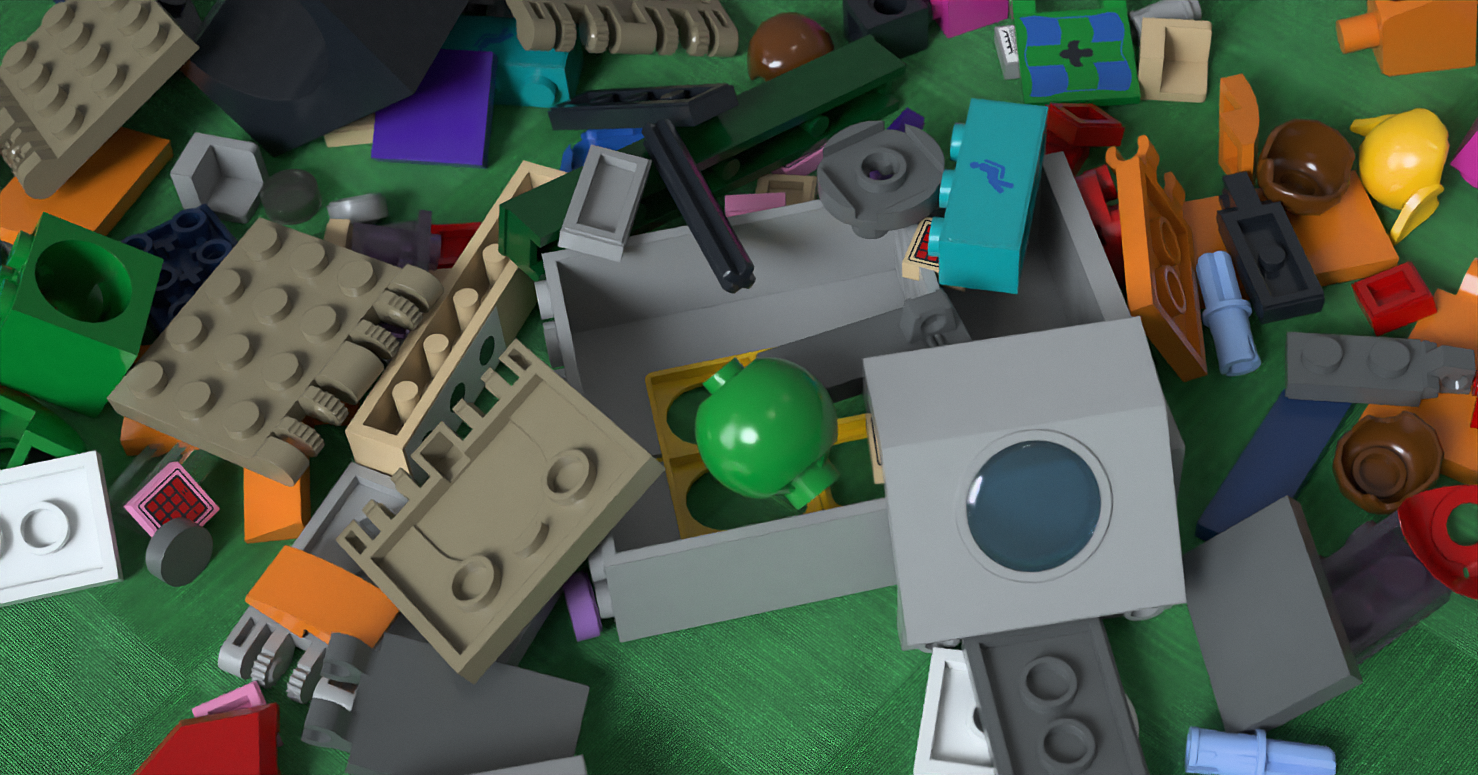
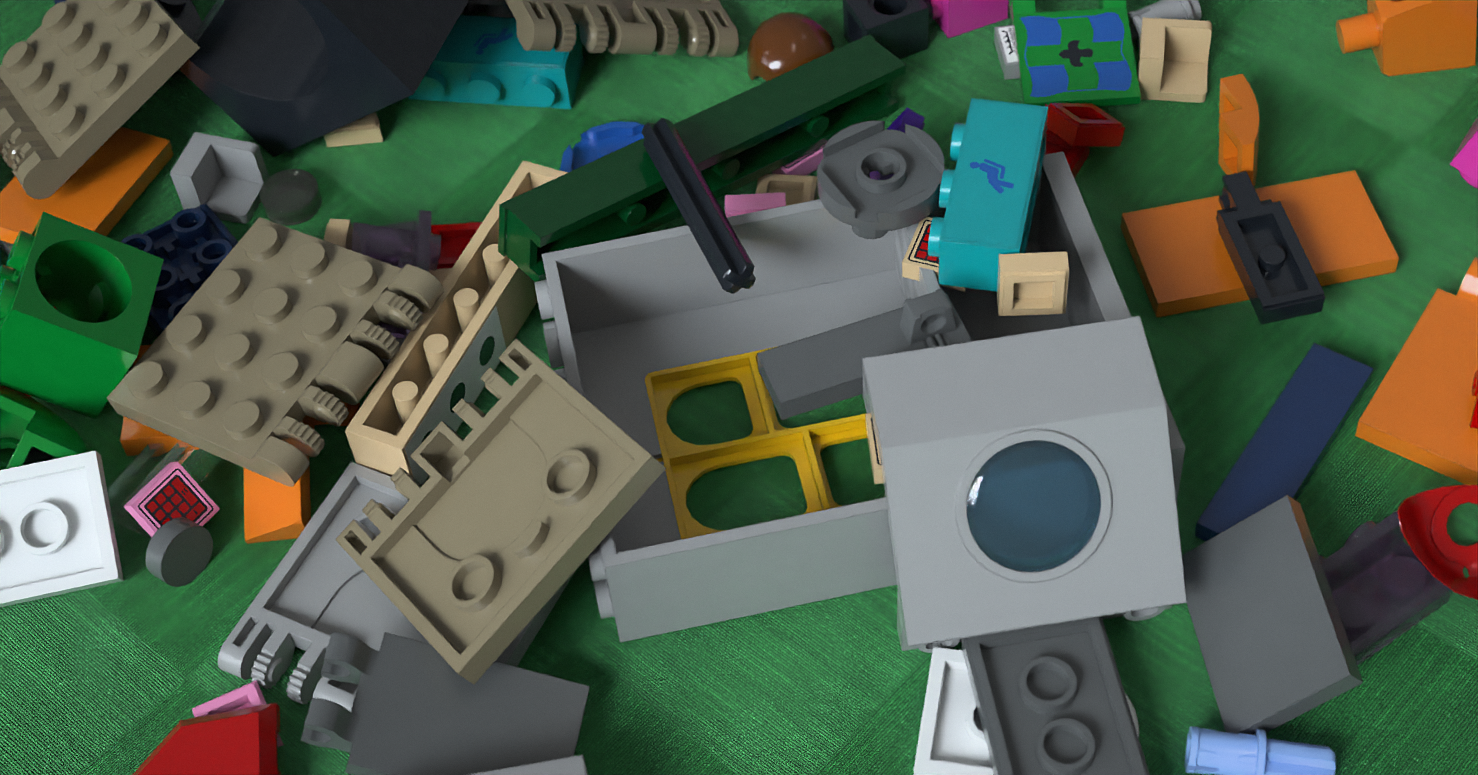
orange slope [245,545,401,650] -> none
light grey tile [327,193,389,234] -> none
dark purple tile [371,49,498,169] -> none
black tile [547,83,739,130] -> none
light grey tile [558,144,652,263] -> none
medium lavender tile [562,570,603,642] -> none
green brick [695,357,841,510] -> none
red plate [1074,163,1126,290] -> none
orange tile [1105,134,1208,382] -> none
light blue axle [1196,250,1261,377] -> none
reddish brown hair [1257,118,1355,216] -> none
dark grey hinge [1285,332,1476,407] -> none
reddish brown hair [1332,411,1444,515] -> none
yellow piece [1350,108,1450,246] -> none
red tile [1351,261,1438,337] -> none
none -> tan tile [997,251,1069,316]

